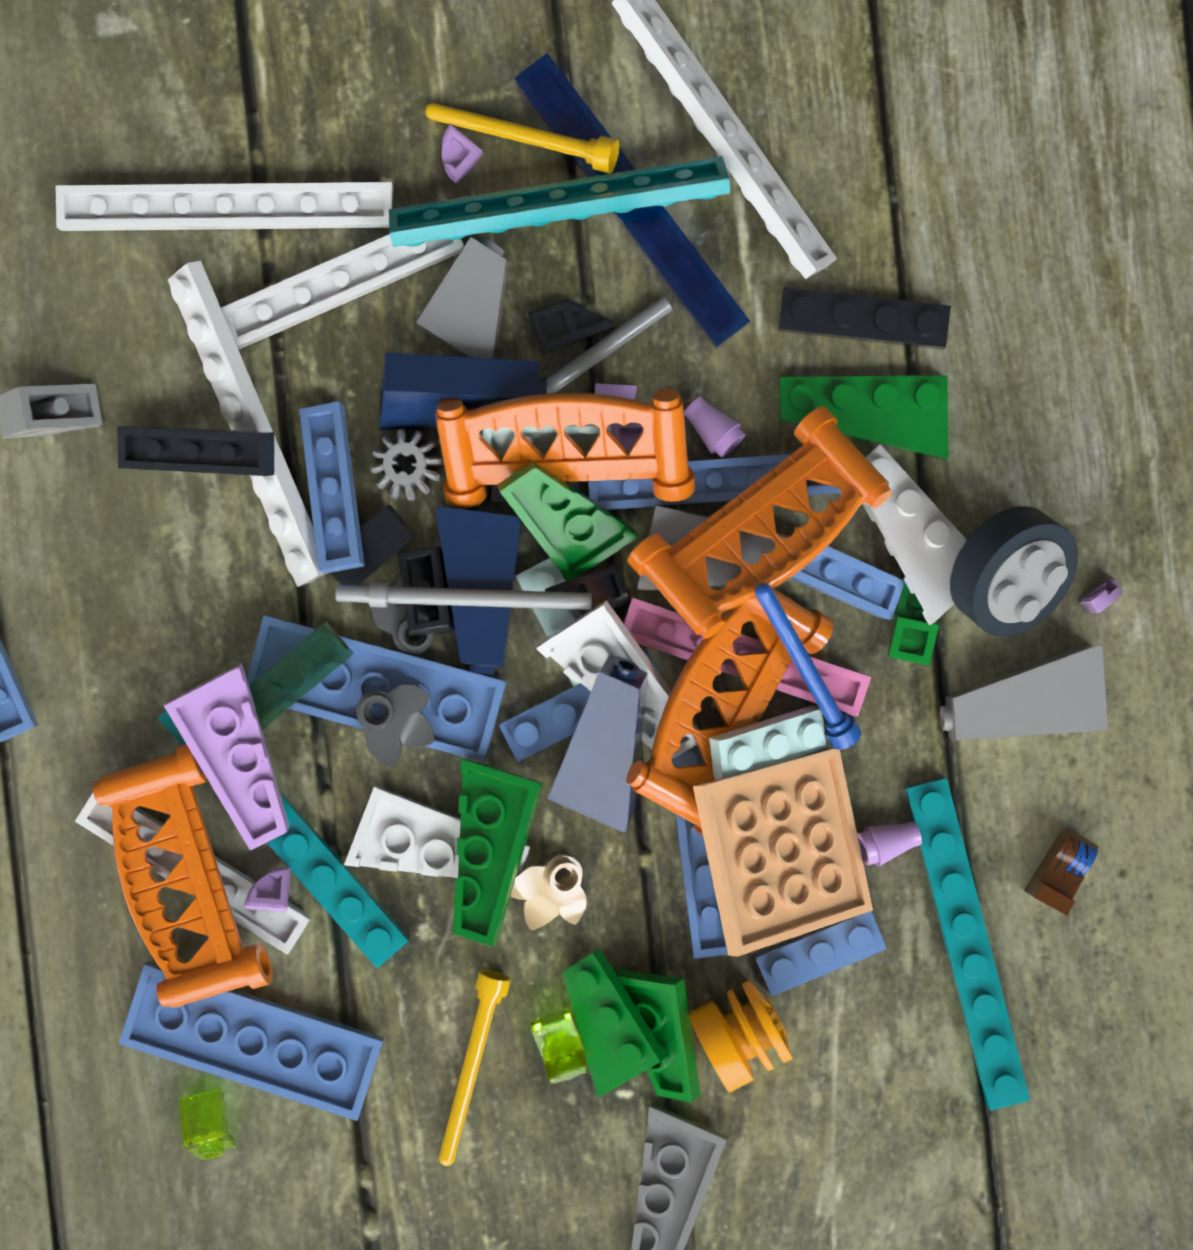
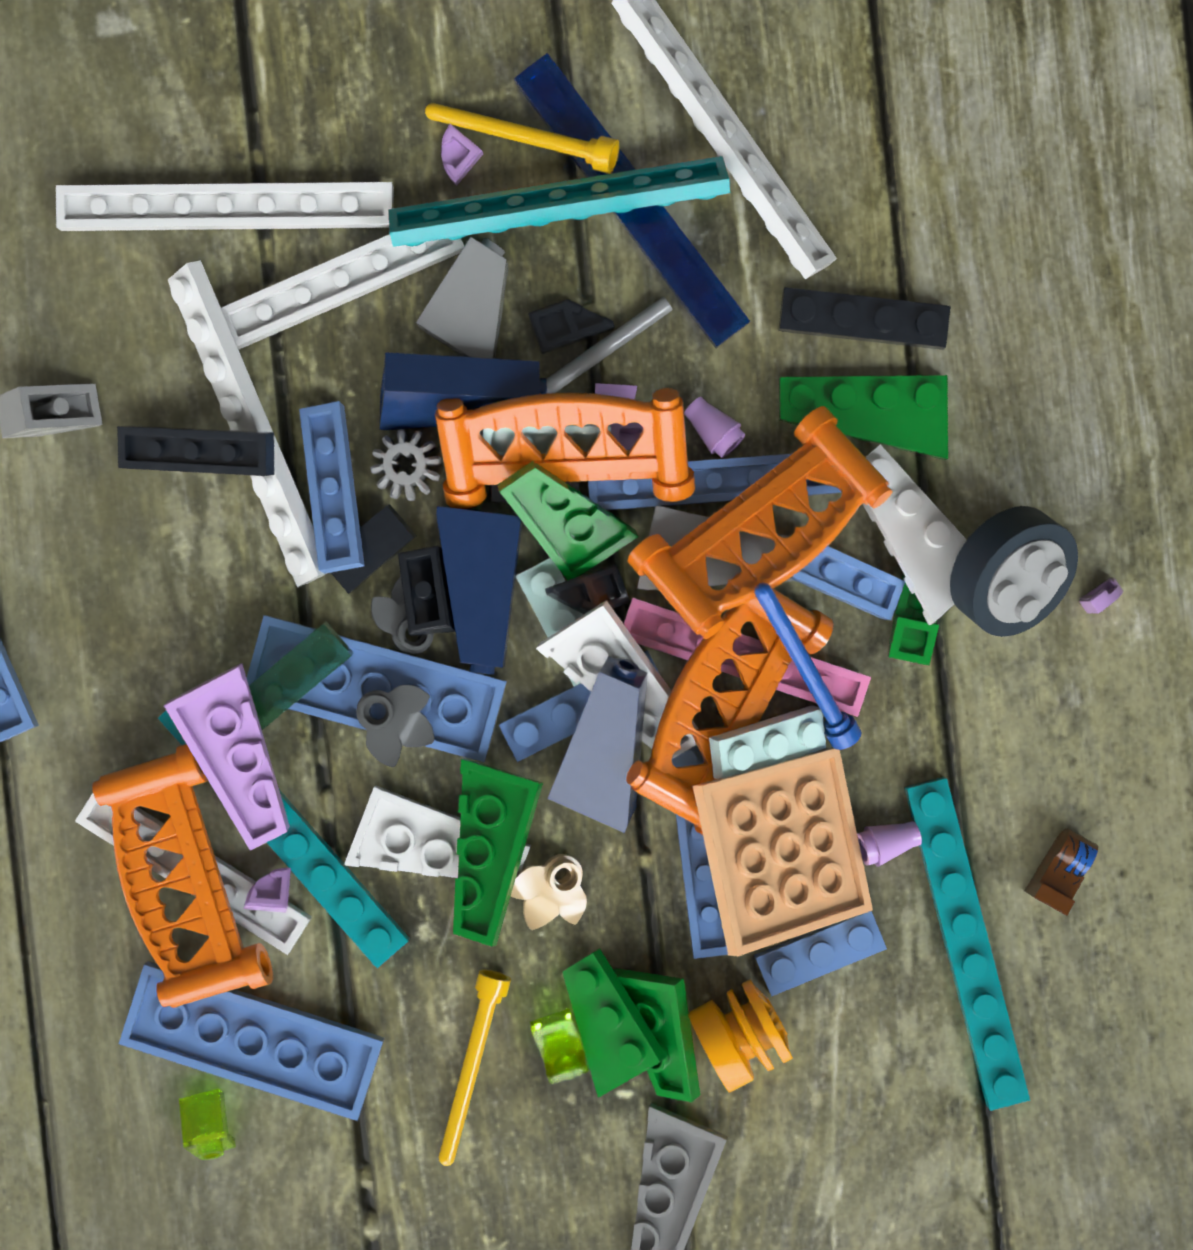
light grey bar [336,582,592,610] -> none
light grey slope [940,645,1108,740] -> none

